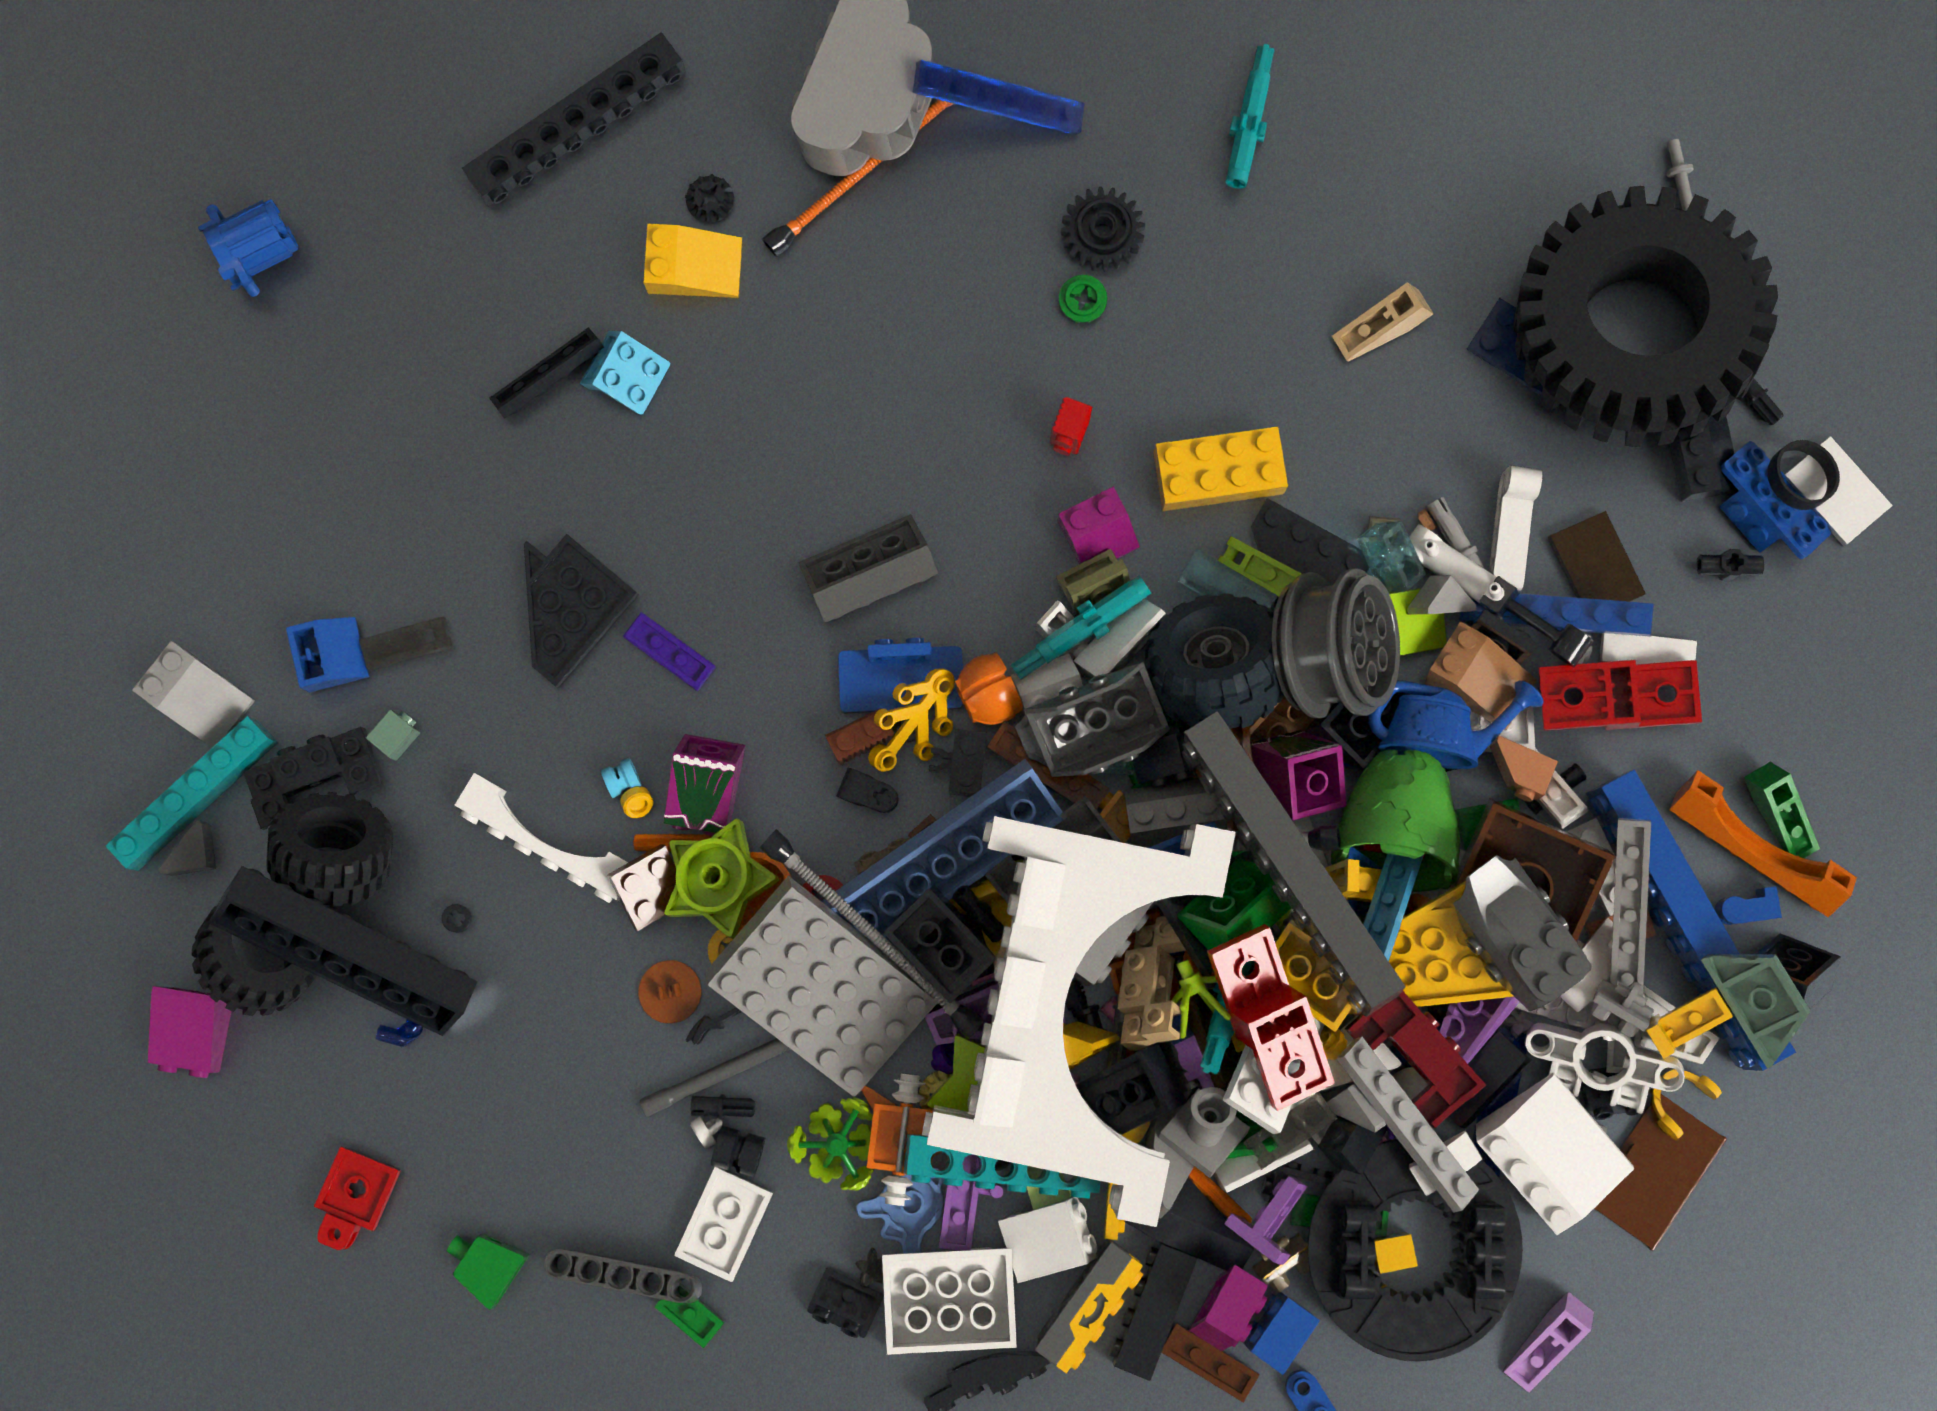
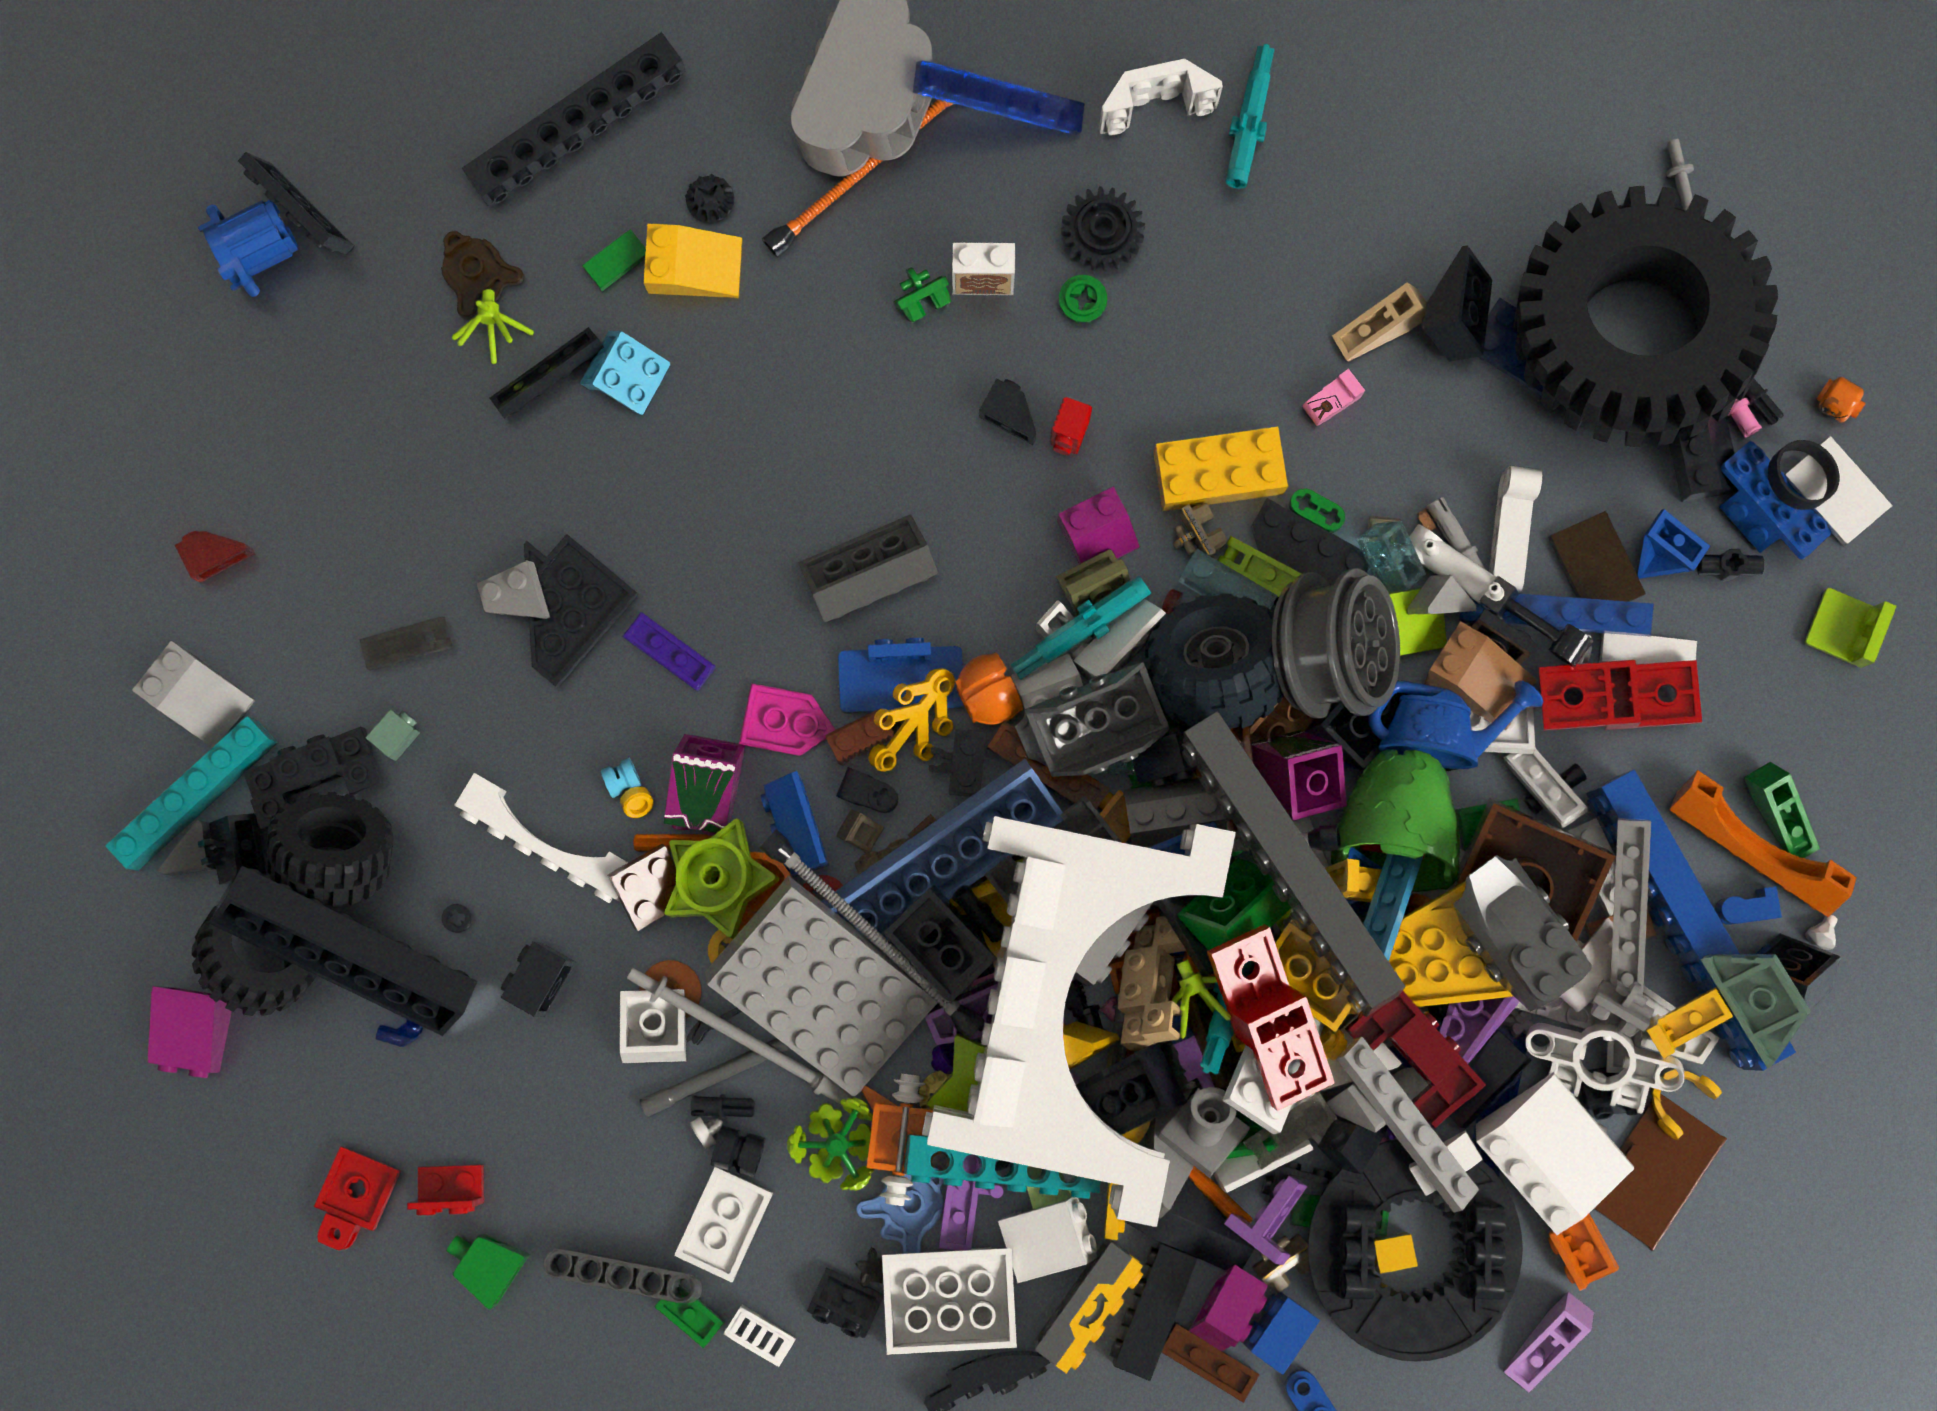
blue slope [286,617,370,693] -> none
nougat slope [1490,736,1558,802] -> none
none -> clear red slope [175,531,255,583]
none -> black brick [198,813,266,885]
none -> black plate [238,152,354,255]
none -> red bracket [407,1164,484,1215]
none -> dark brown tile [441,231,524,319]
none -> lime plant [452,289,534,364]
none -> light grey wing [477,560,550,619]
none -> black brick [501,941,576,1017]
none -> green tile [582,229,646,291]
none -> white slope [620,989,686,1063]
none -> light grey bar [626,967,852,1107]
none -> white slope [724,1304,796,1367]
none -> dark pink tile [739,683,836,756]
none -> blue slope [760,771,829,877]
none -> dark tan slope [837,809,884,853]
none -> green hips [893,267,951,322]
none -> white brick [952,243,1015,295]
none -> black slope [979,378,1036,445]
none -> white slope [1099,59,1223,135]
none -> clear red tile [1161,589,1183,615]
none -> dark tan hips [1172,503,1228,562]
none -> green beam [1289,488,1345,533]
none -> bright pink leg [1302,369,1365,426]
none -> black slope [1422,245,1493,362]
none -> orange bracket [1548,1213,1619,1291]
none -> blue slope [1637,509,1710,579]
none -> bright pink pin [1727,398,1762,438]
none -> lime bracket [1804,588,1897,668]
none -> white rock [1805,915,1838,950]
none -> orange head [1816,377,1866,423]

